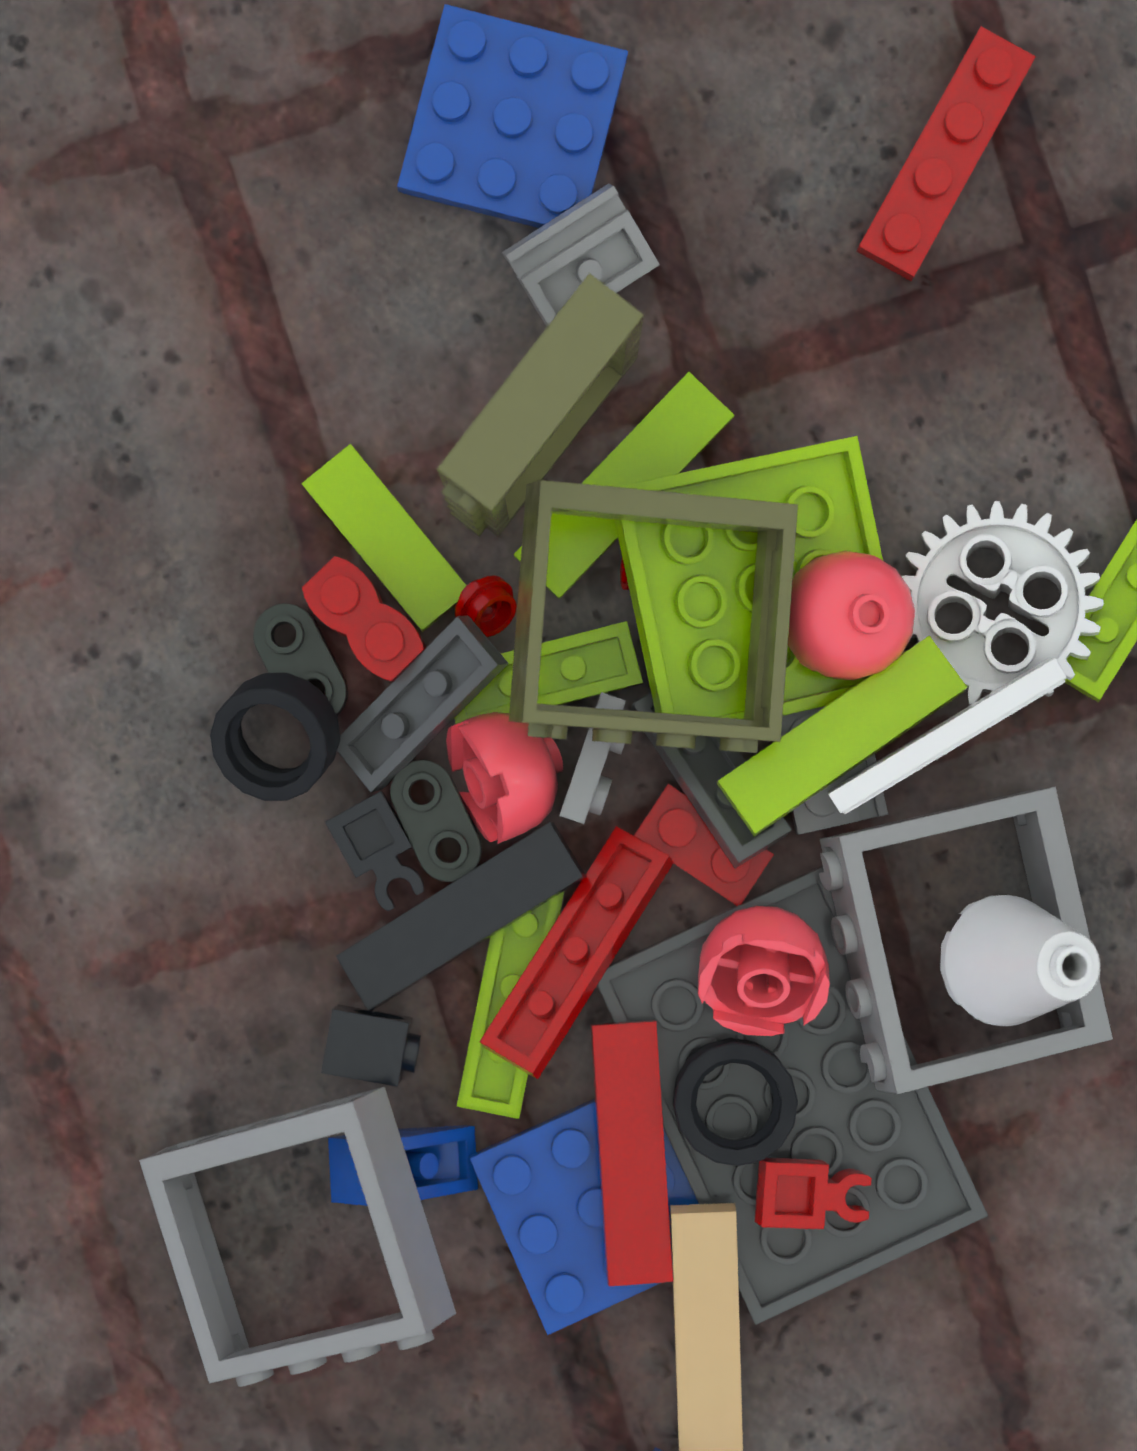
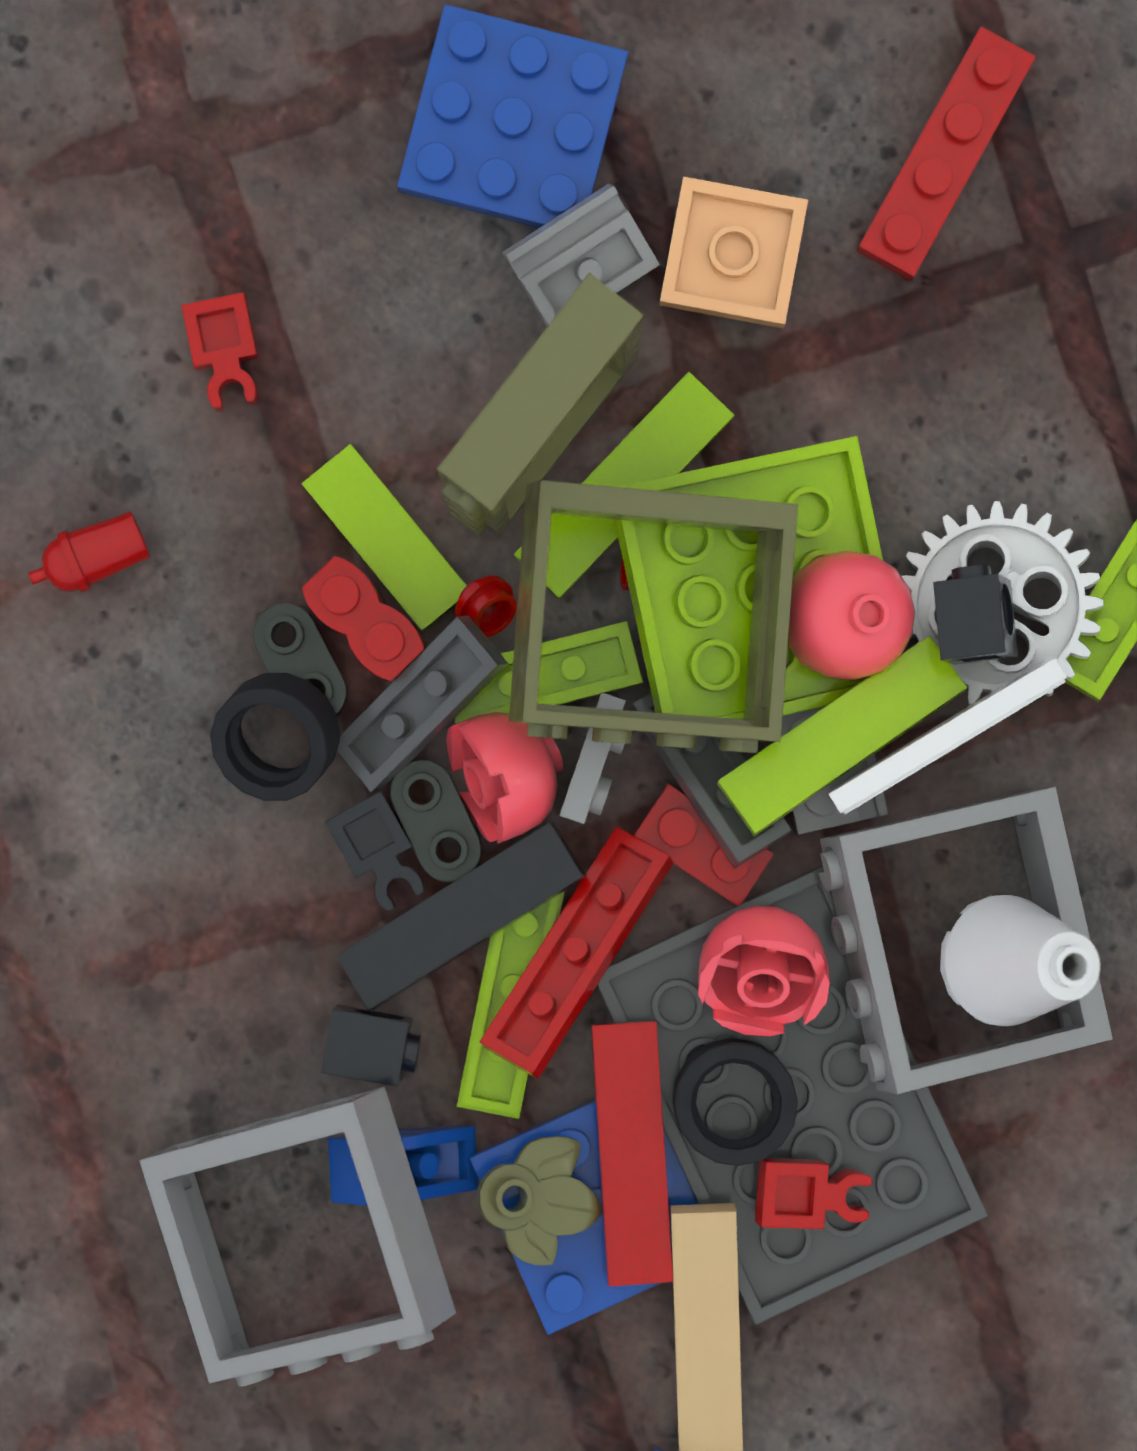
none -> red piece [28,511,151,593]
none -> red plate [181,292,259,412]
none -> olive plate [477,1136,602,1266]
none -> light nougat plate [659,176,808,329]
none -> black brick [933,565,1018,665]

